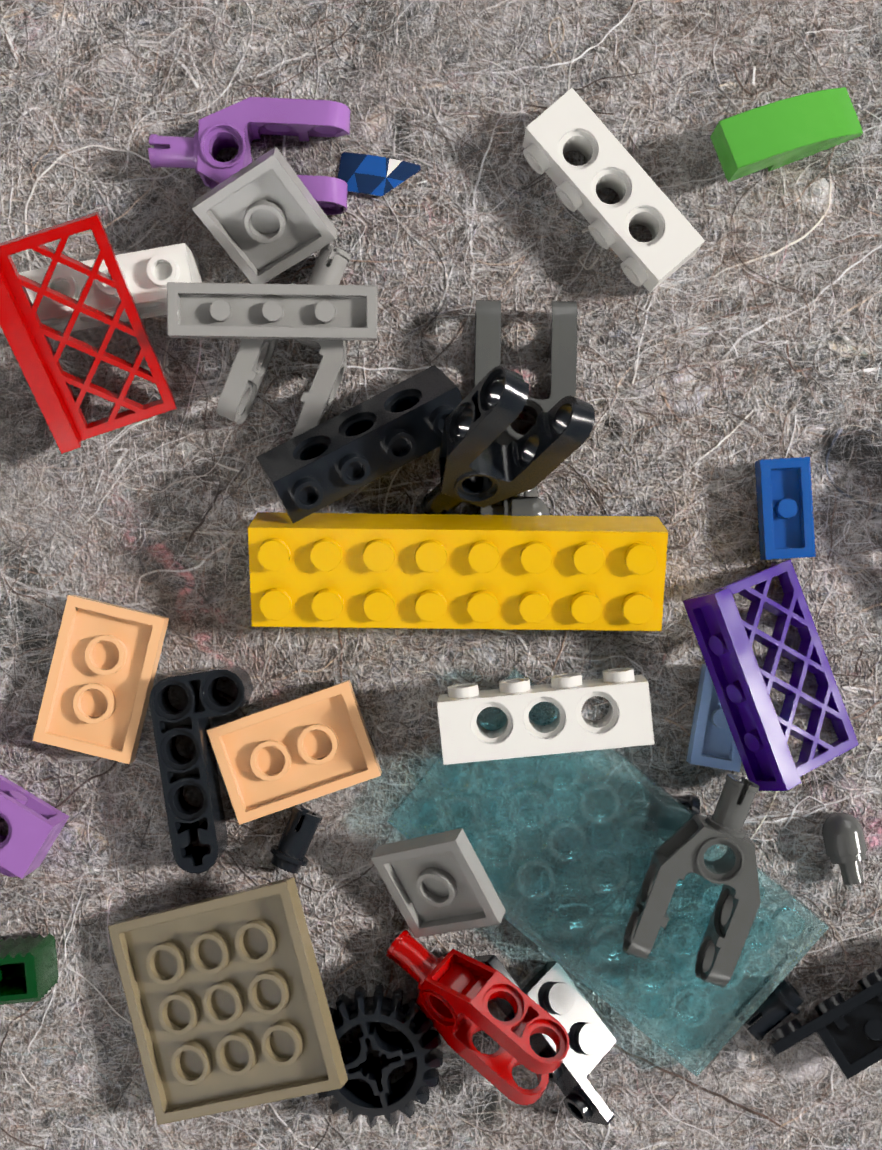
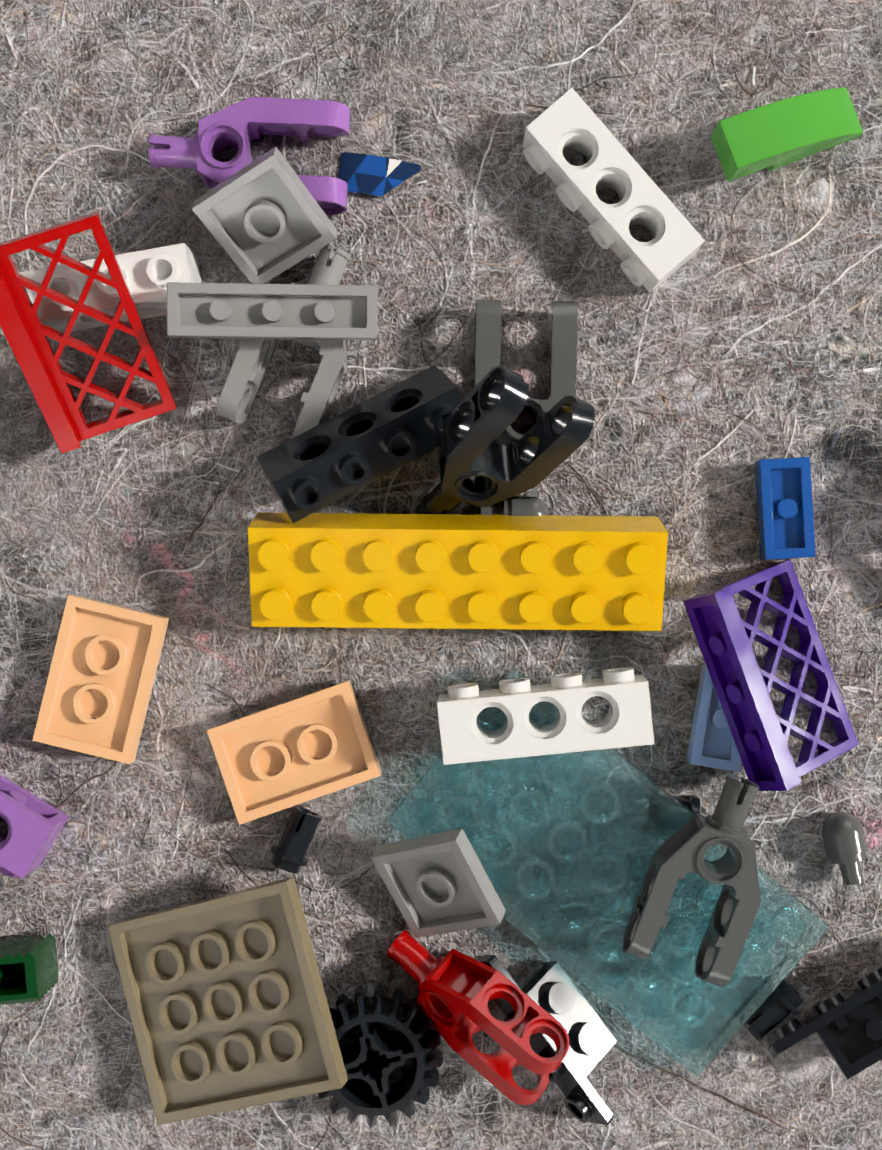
black beam [149,666,253,874] -> none

